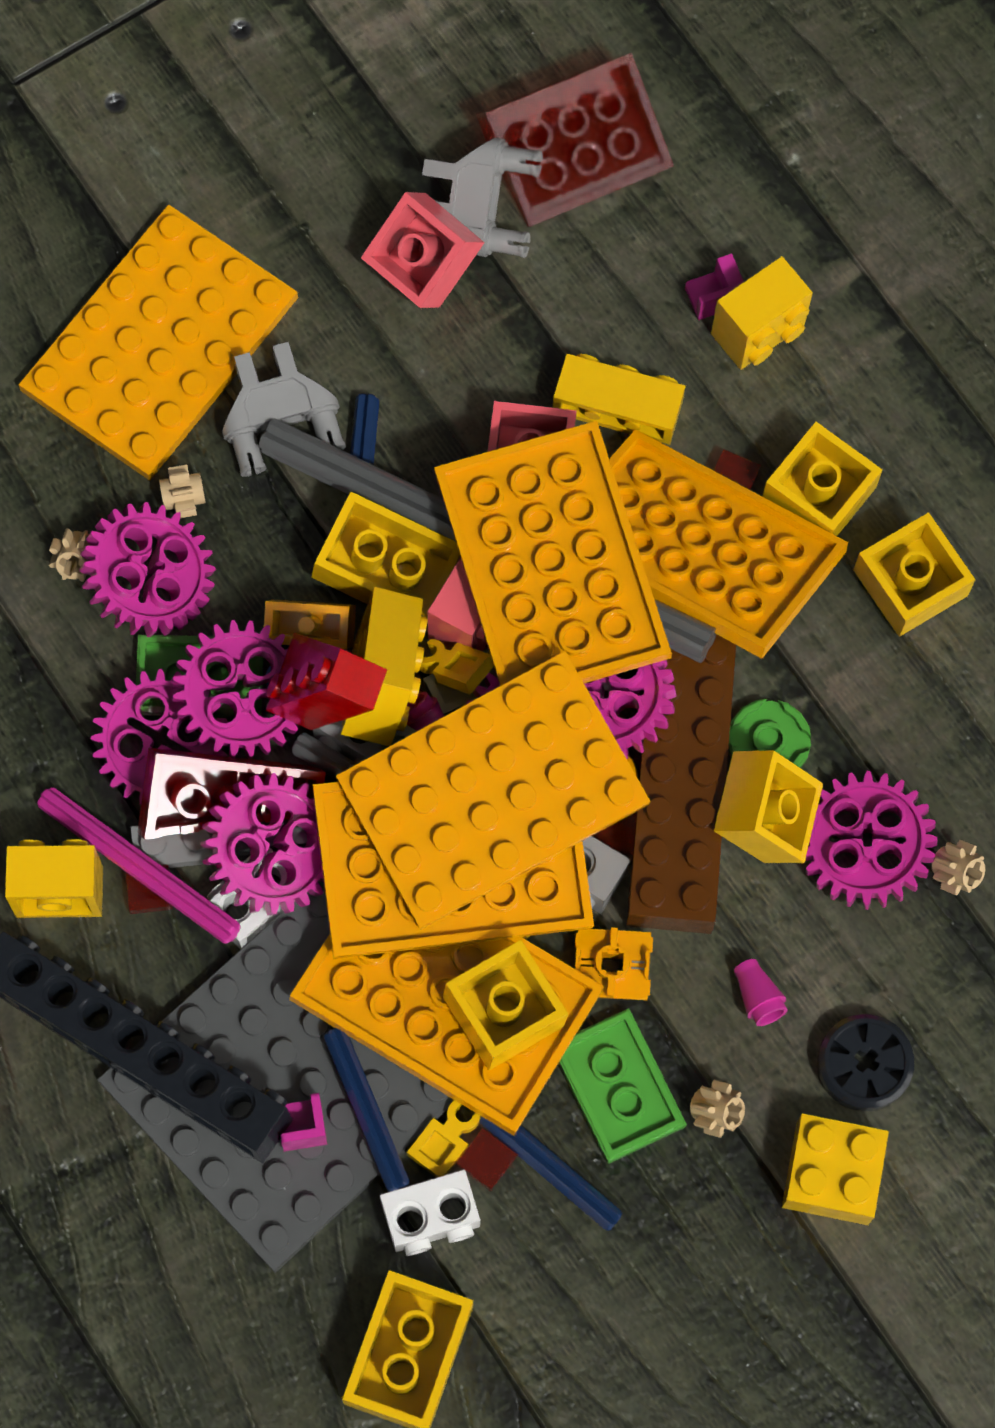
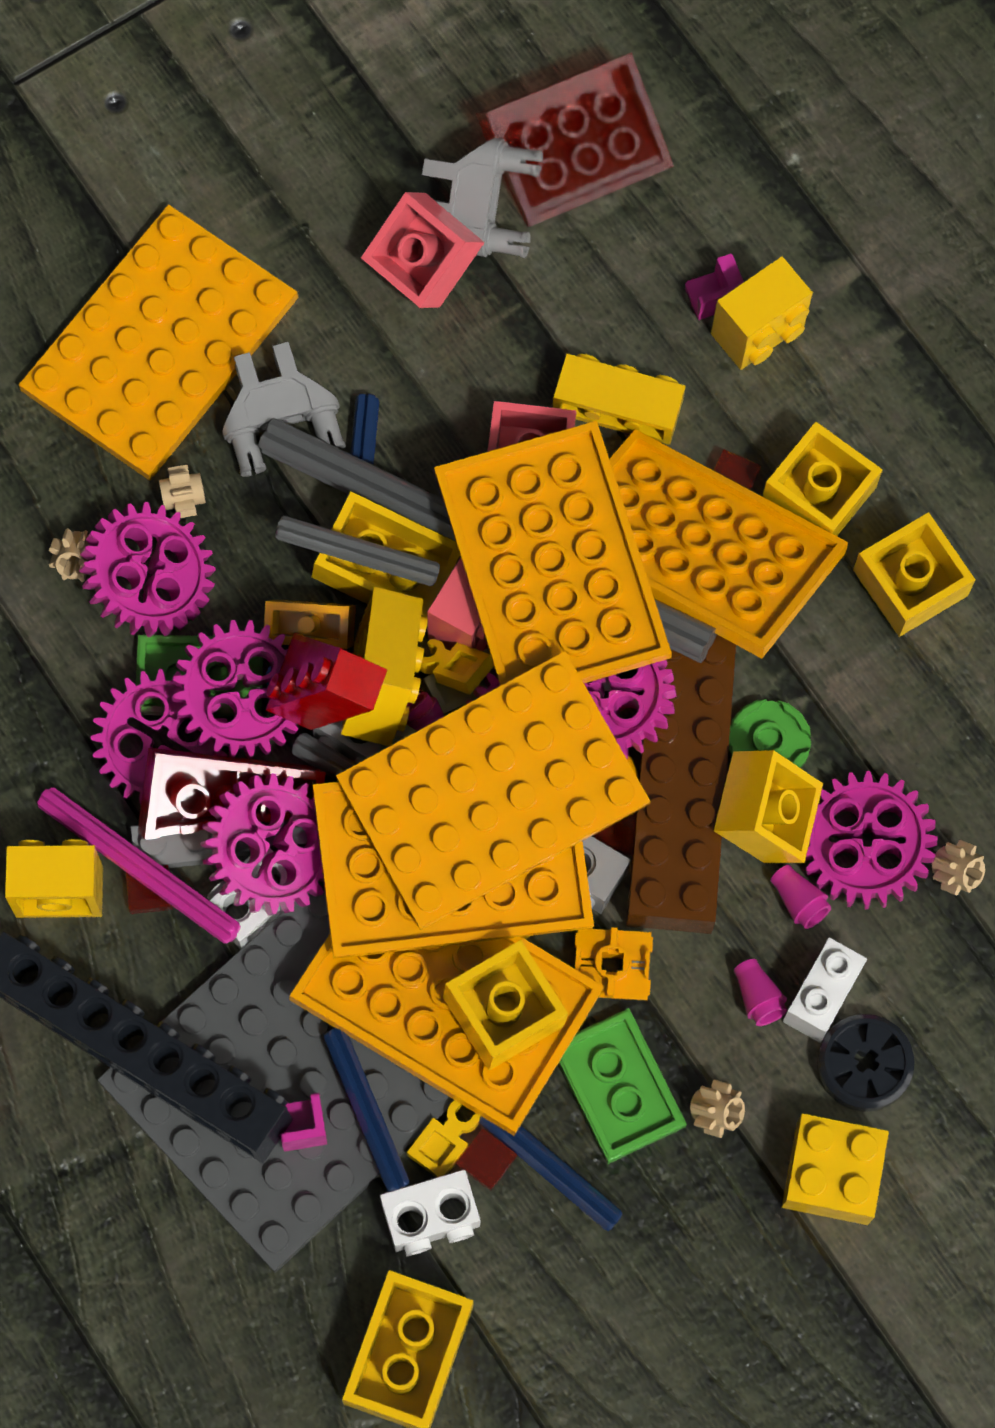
none -> dark grey axle [275,516,440,586]
none -> dark pink cone [770,865,831,929]
none -> white brick [783,937,867,1043]

